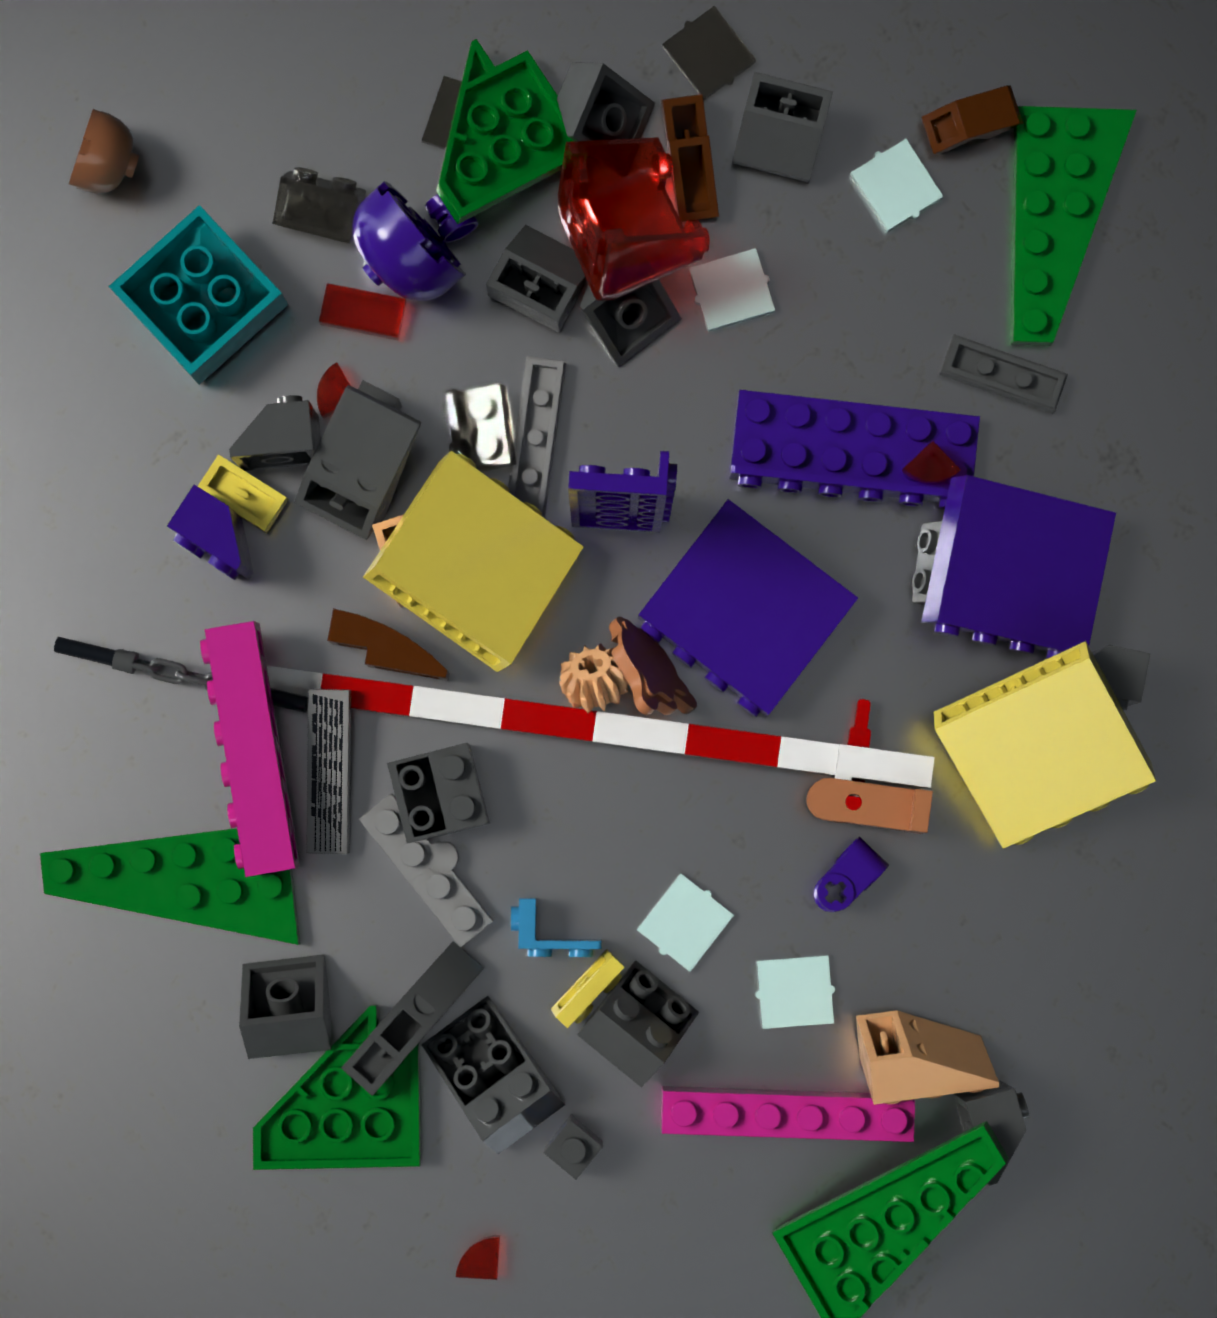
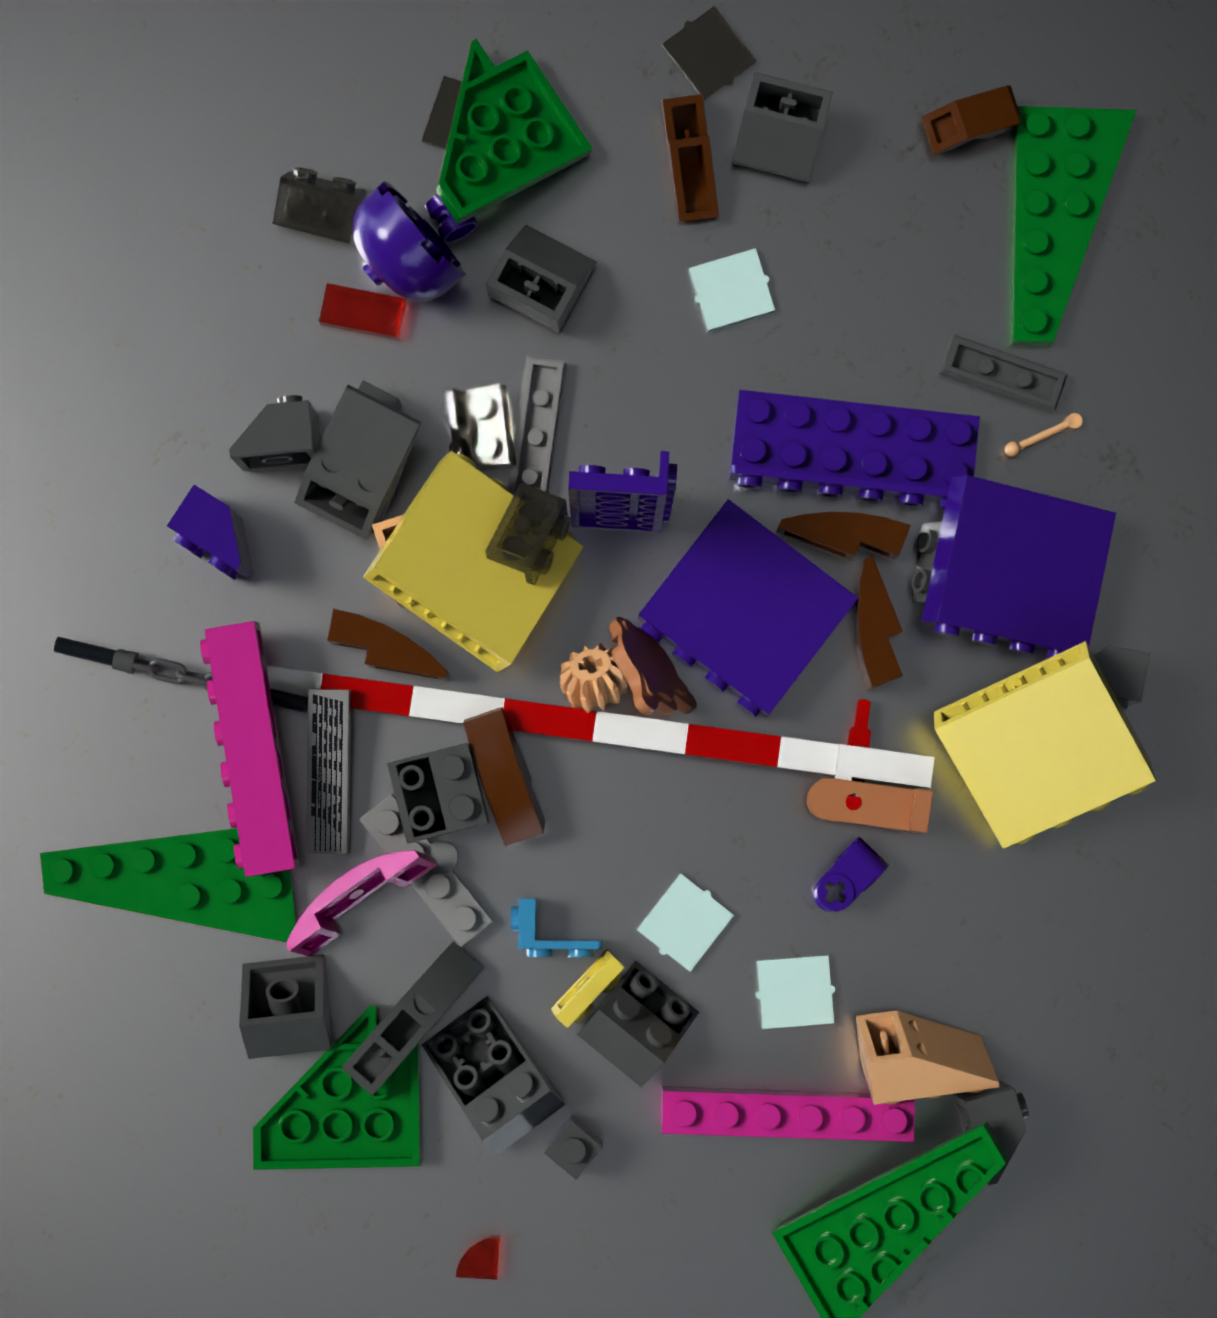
nougat cylinder [69,109,139,194] -> none
teal slope [108,205,288,385] -> none
light yellow plate [198,454,289,533] -> none
clear red tile [317,362,351,419] -> none
dark grey slope [557,62,655,175] -> none
clear red windscreen [558,137,710,301] -> none
dark grey slope [580,243,682,367] -> none
light aqua piece [850,139,944,232] -> none
clear red tile [902,441,961,483] -> none
none -> dark pink slope [286,850,438,956]
none -> reddish brown slope [463,707,545,846]
none -> clear smoke bracket [485,483,571,585]
none -> reddish brown slope [776,512,911,561]
none -> reddish brown slope [853,556,903,690]
none -> light nougat hinge [1005,413,1083,457]

